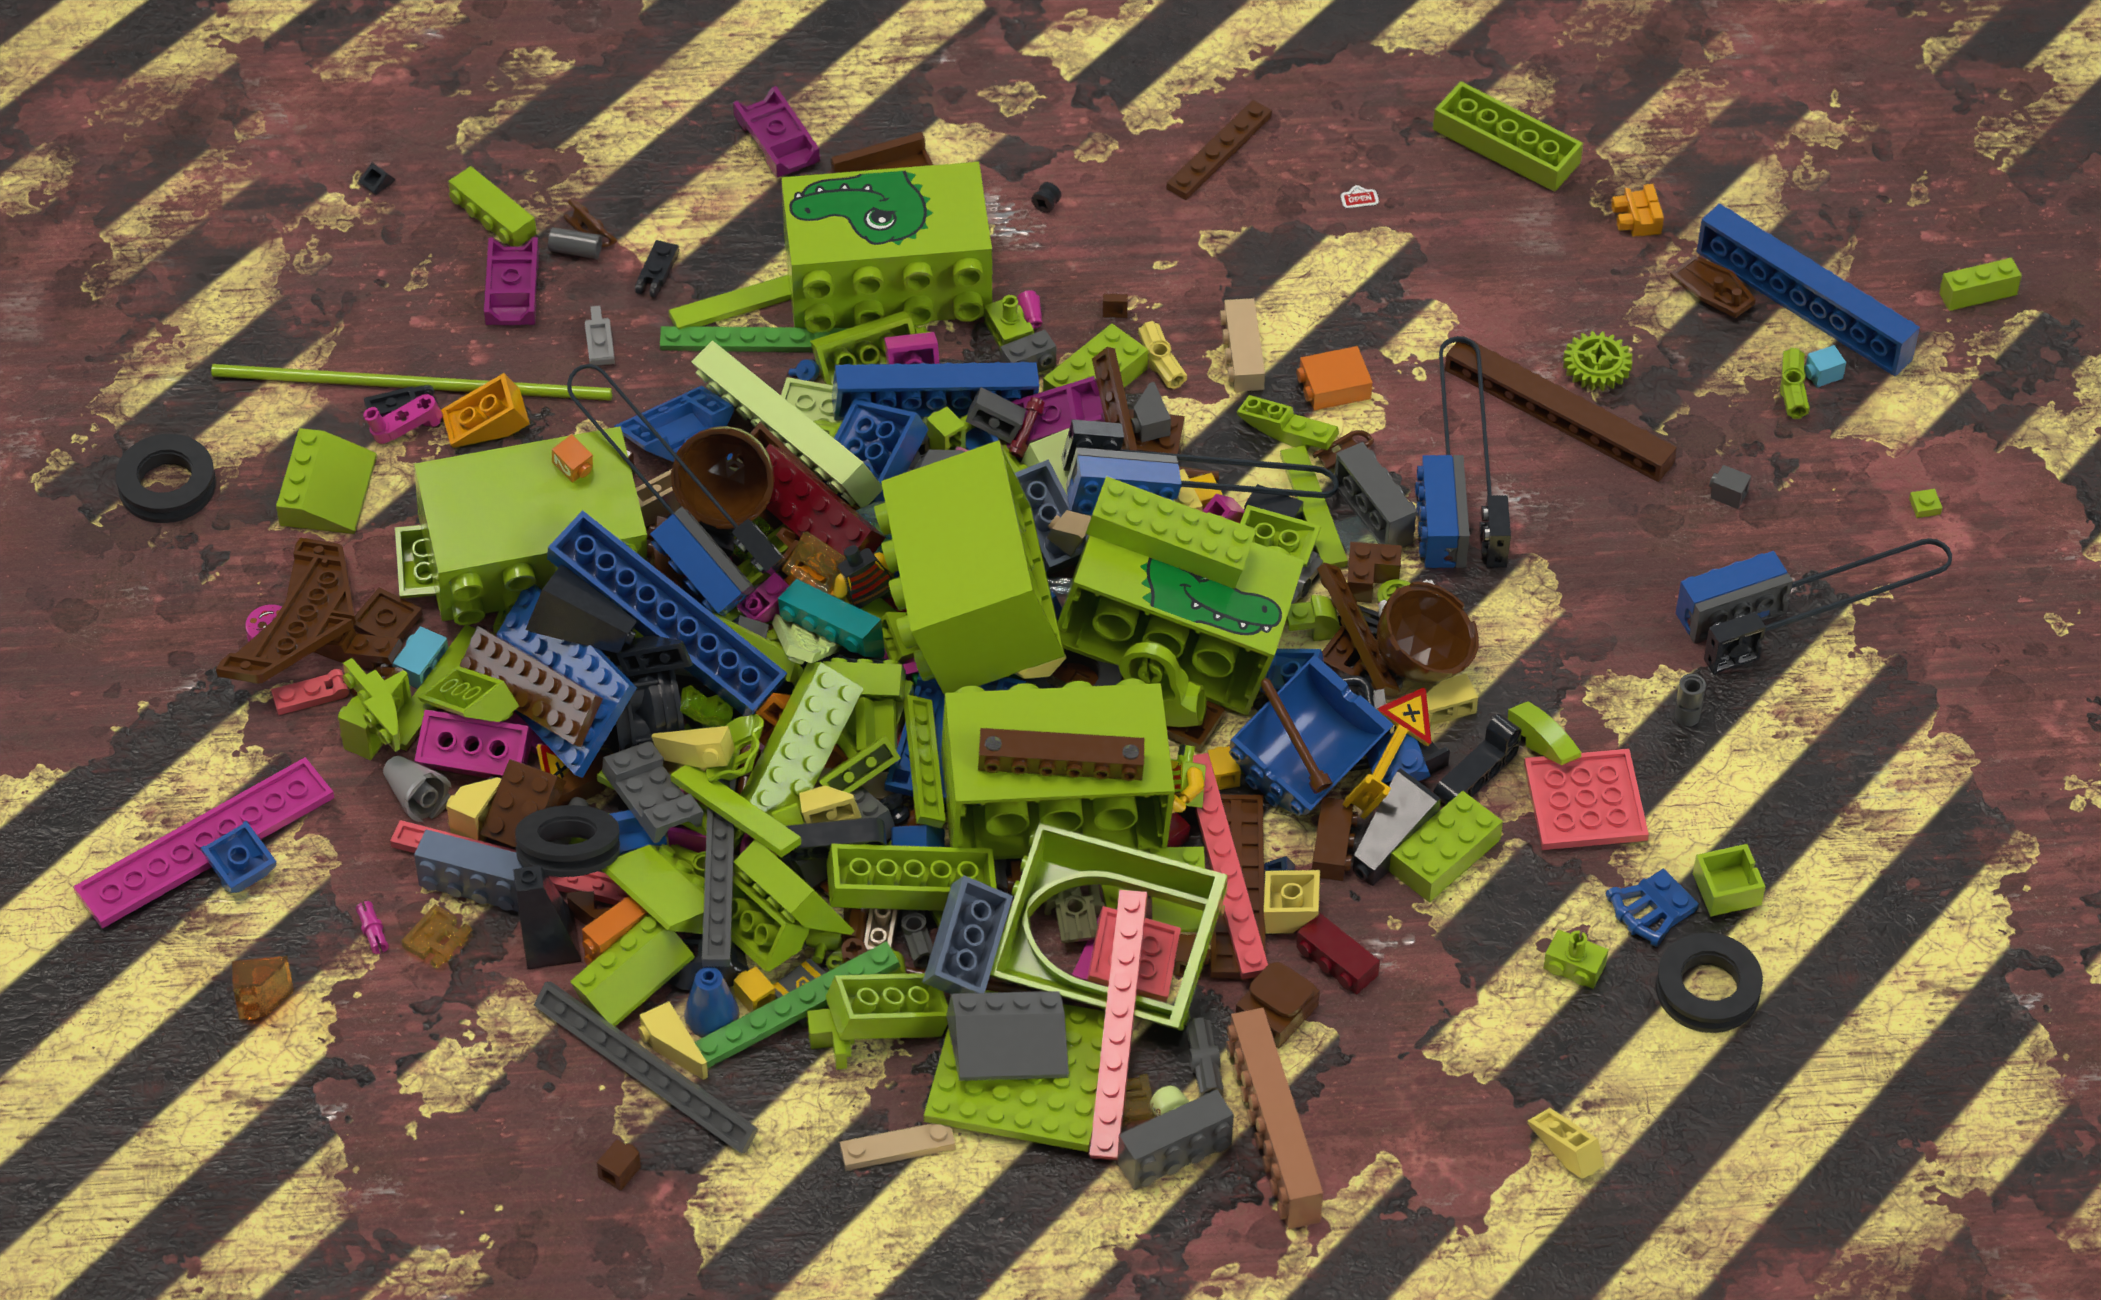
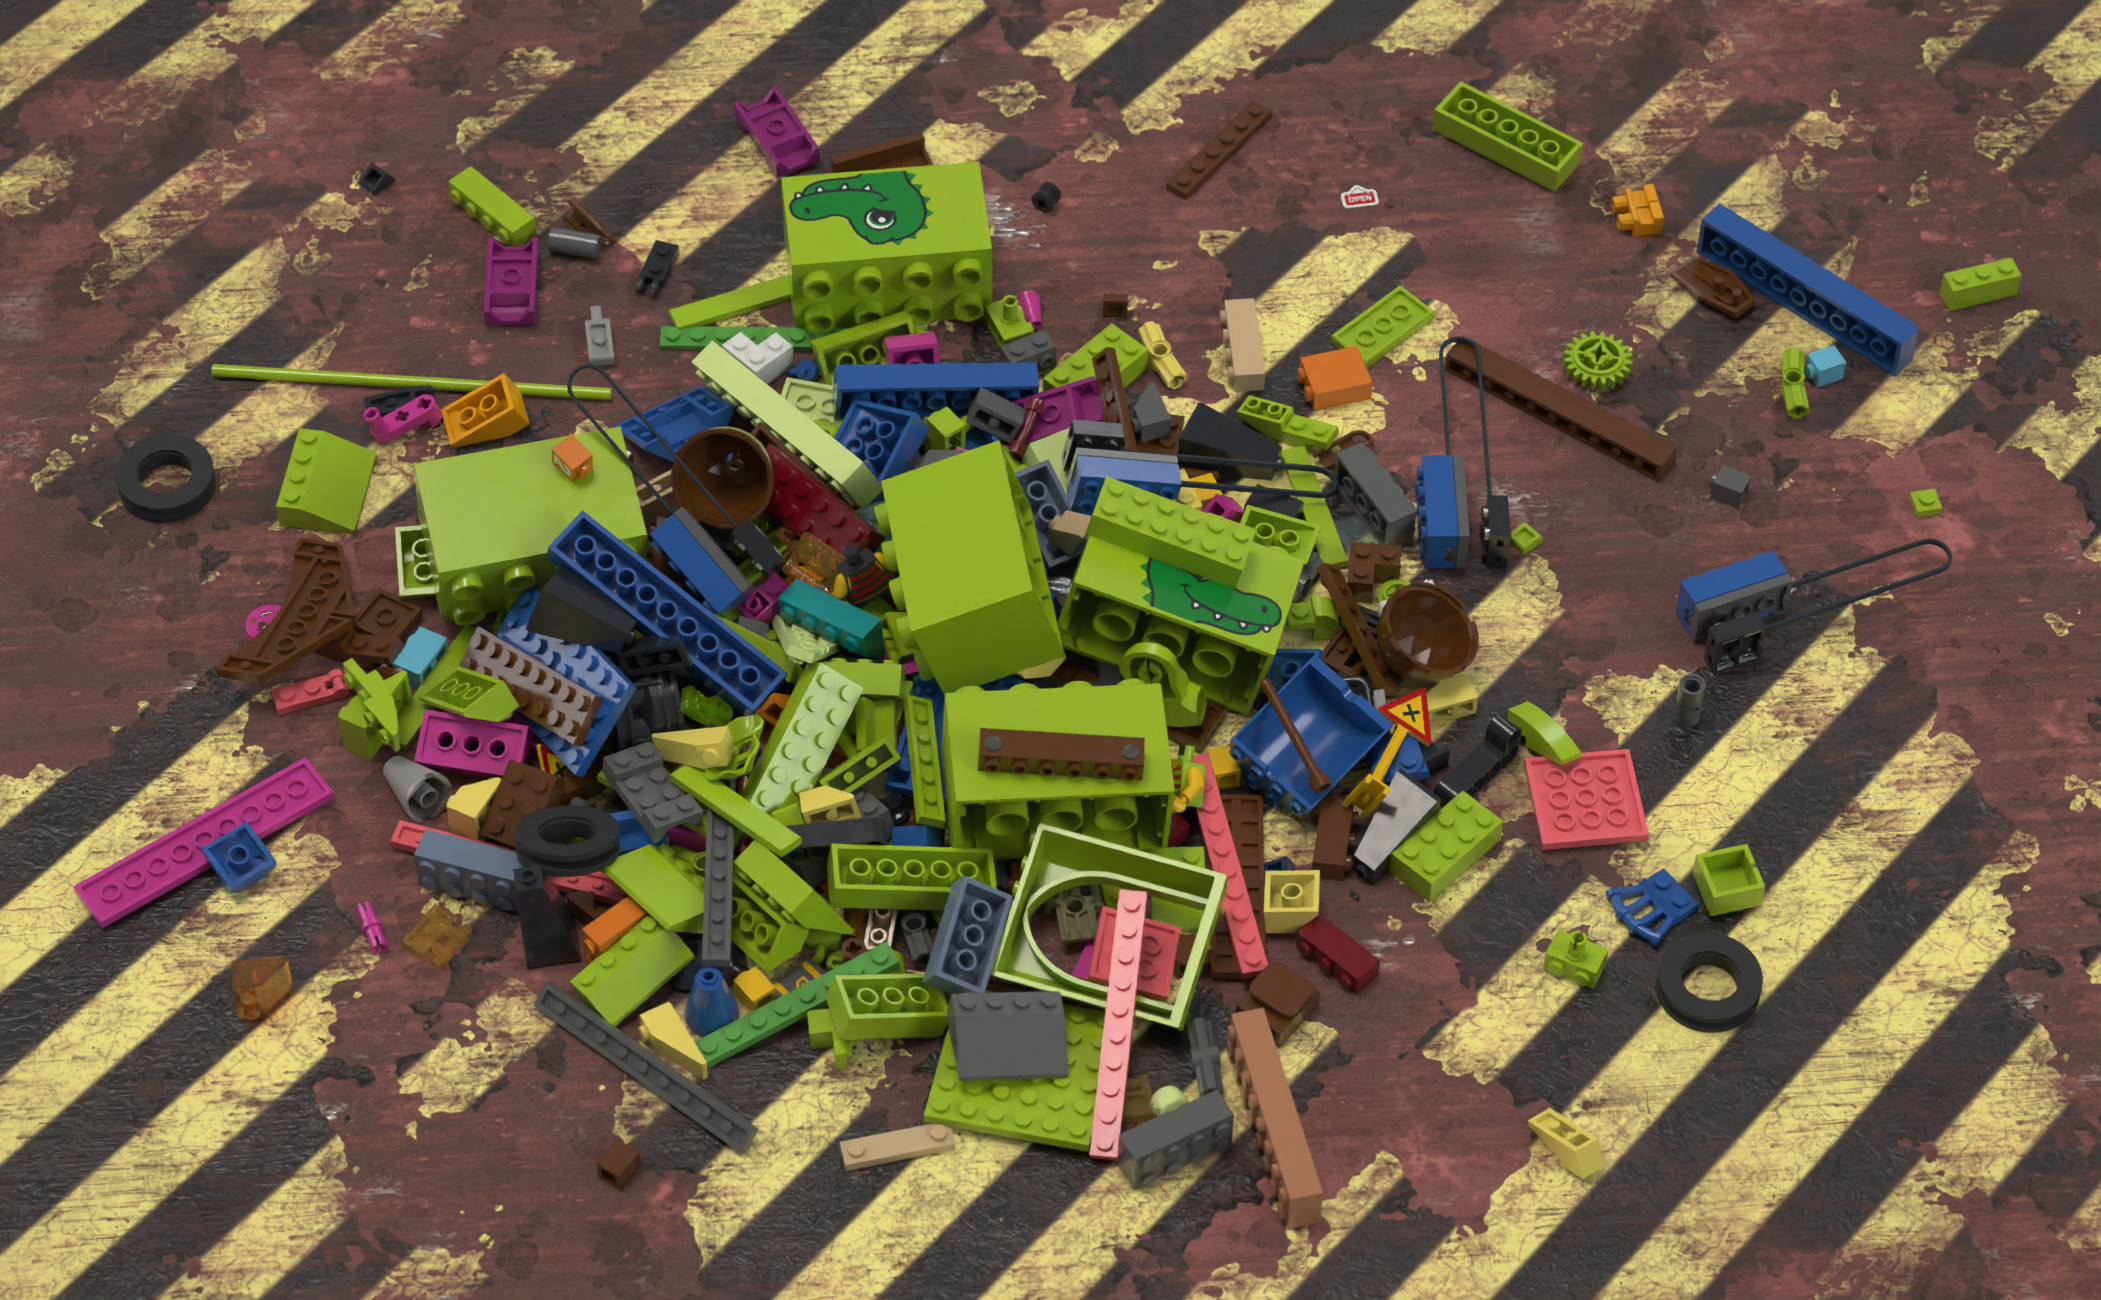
none -> white brick [722,332,794,384]
none -> black slope [1178,402,1285,481]
none -> lime tile [1330,285,1436,368]
none -> lime tile [1510,522,1543,555]

